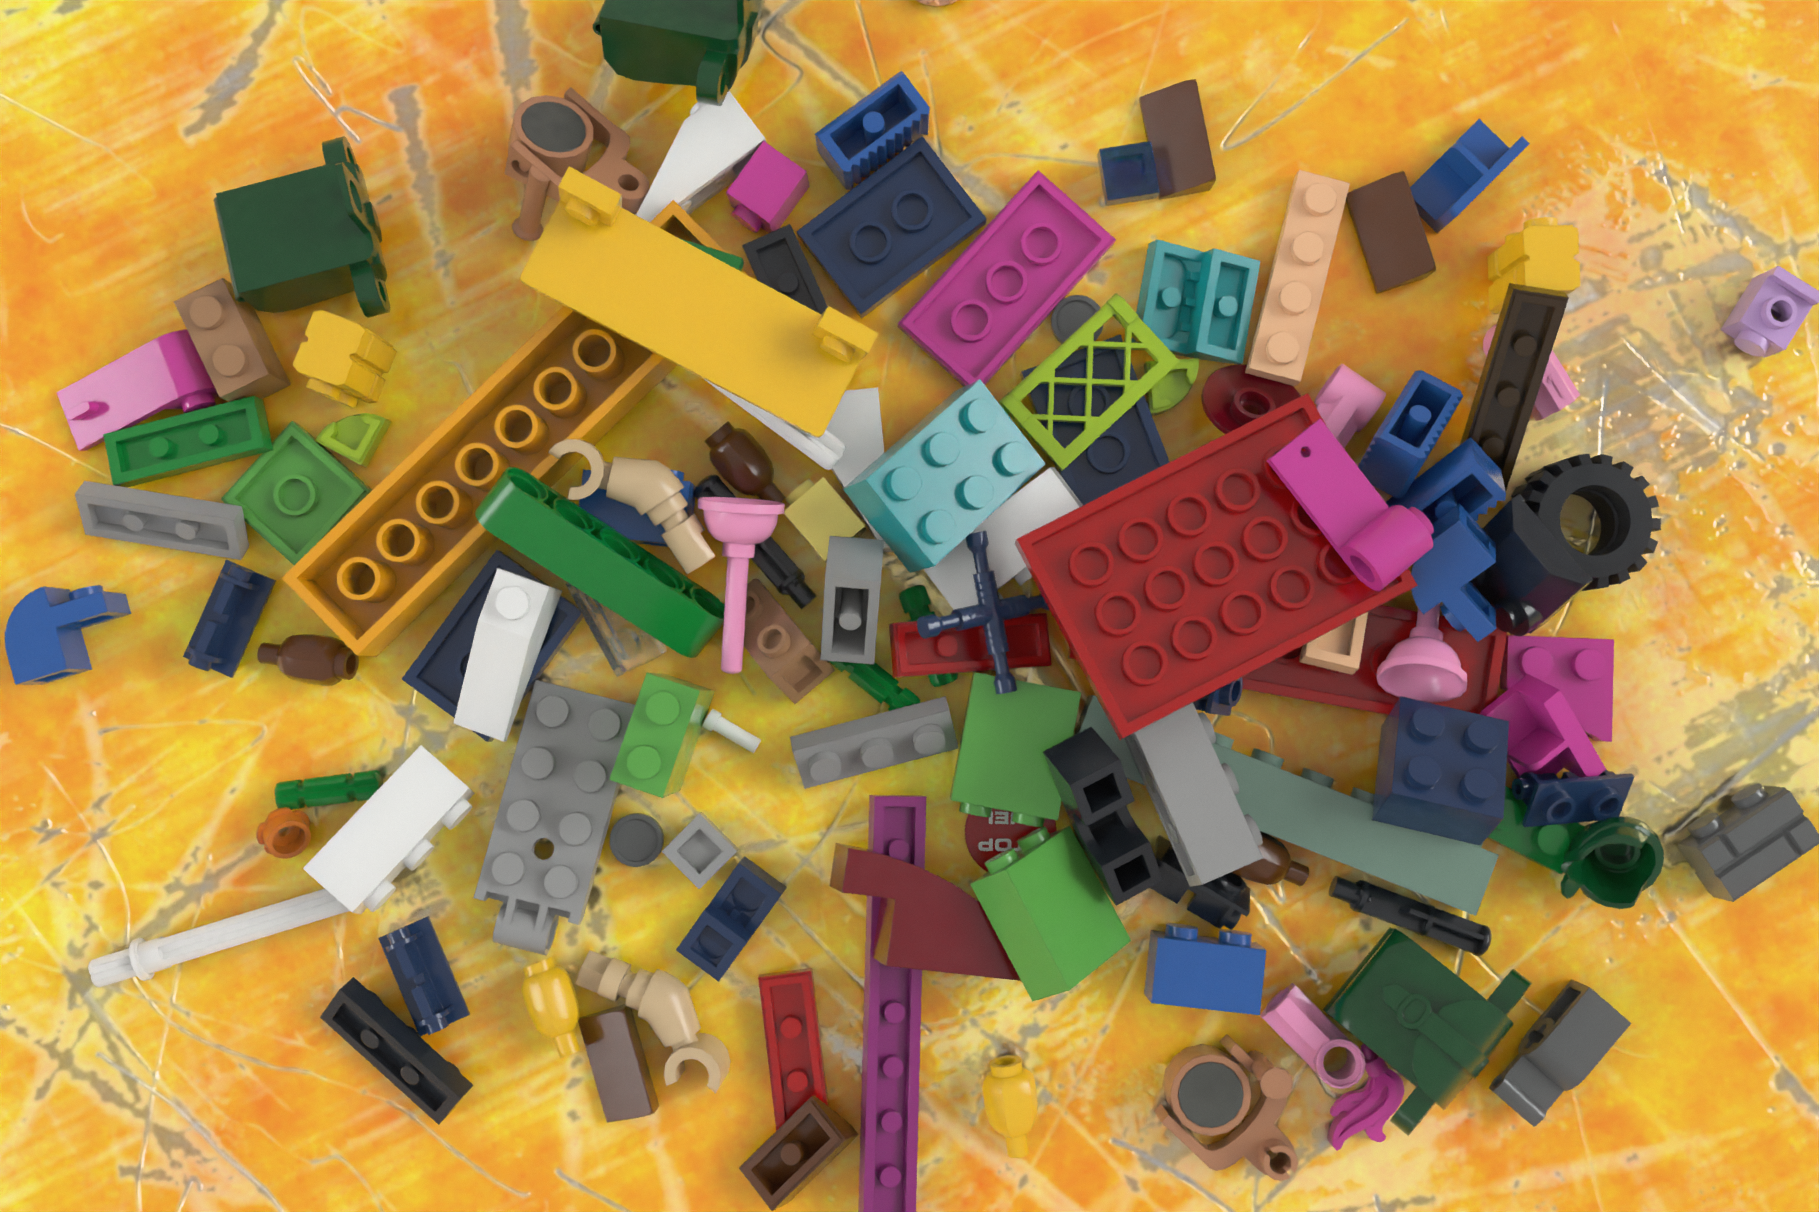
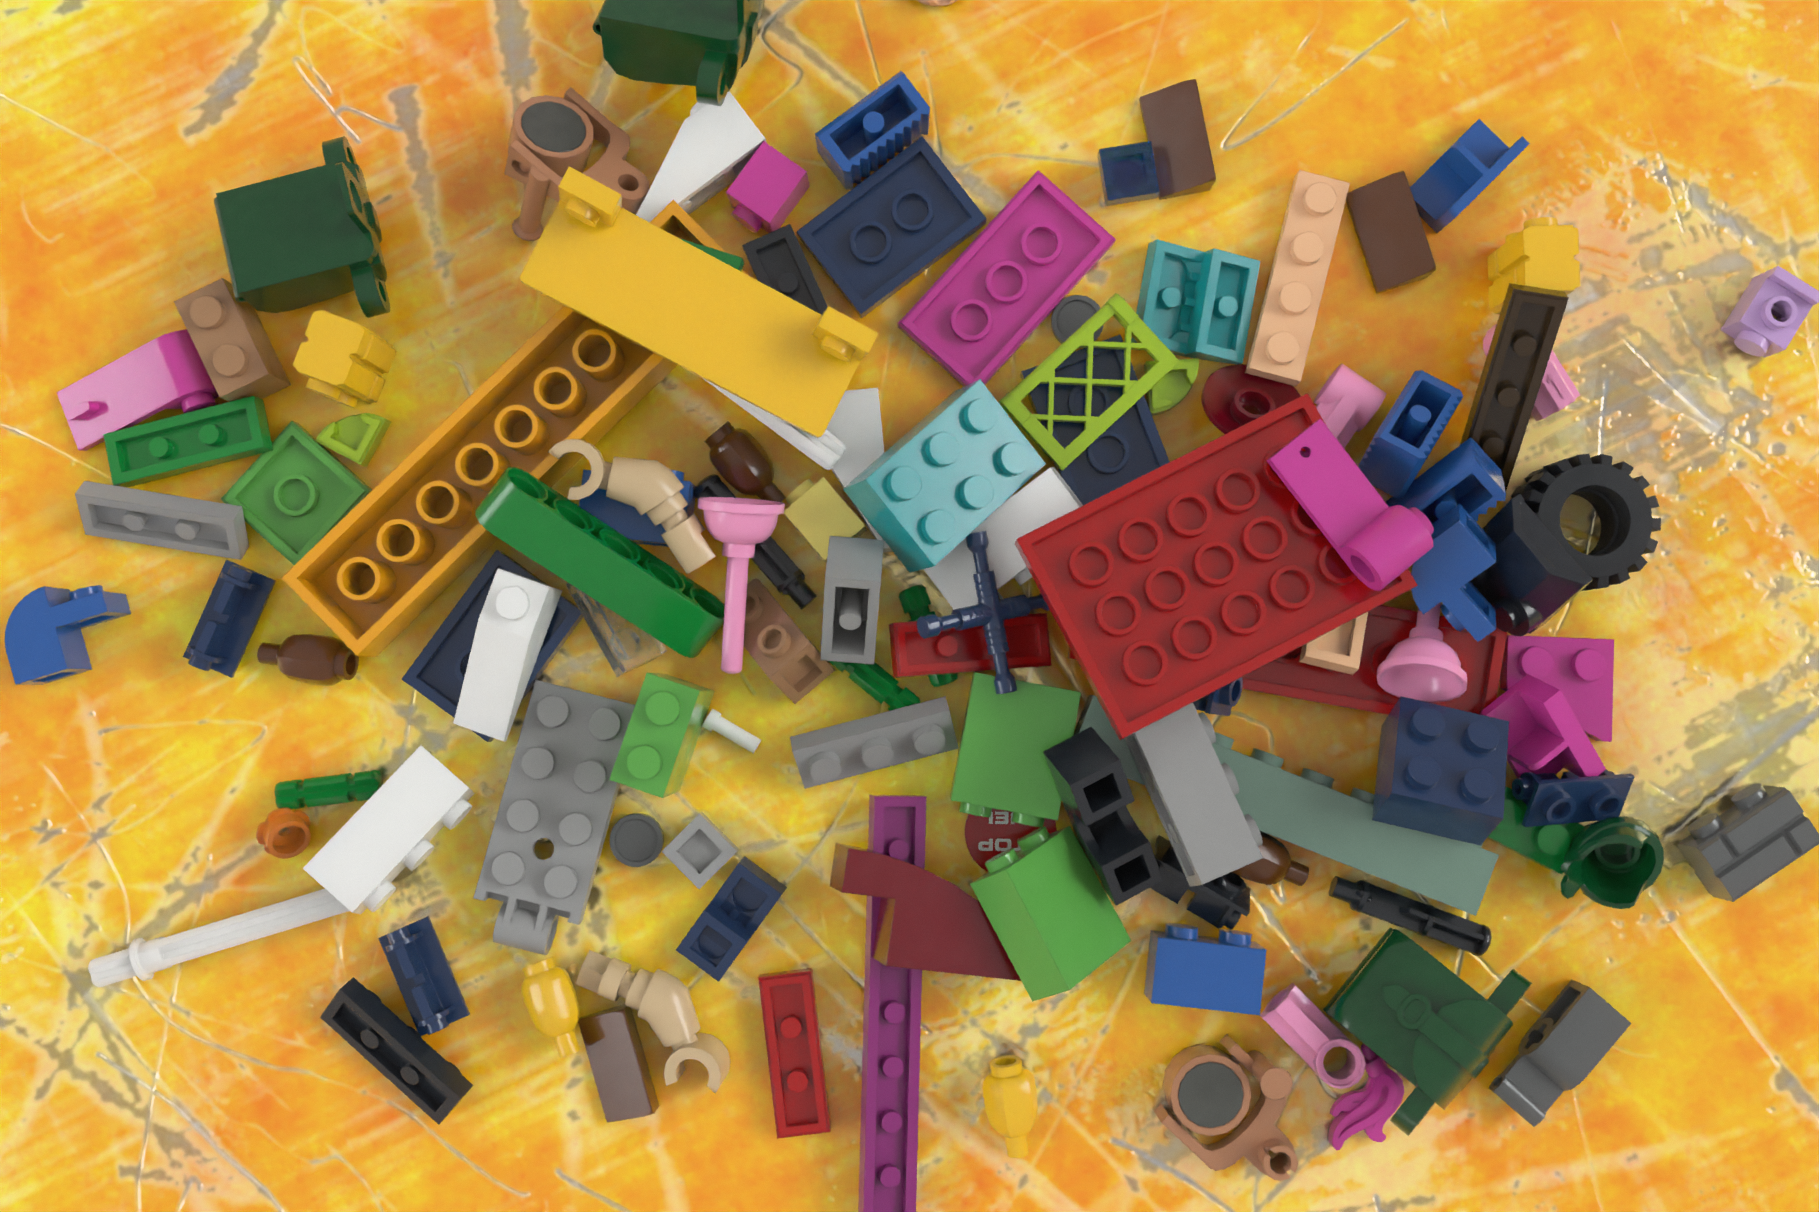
reddish brown slope [739,1095,859,1211] -> none

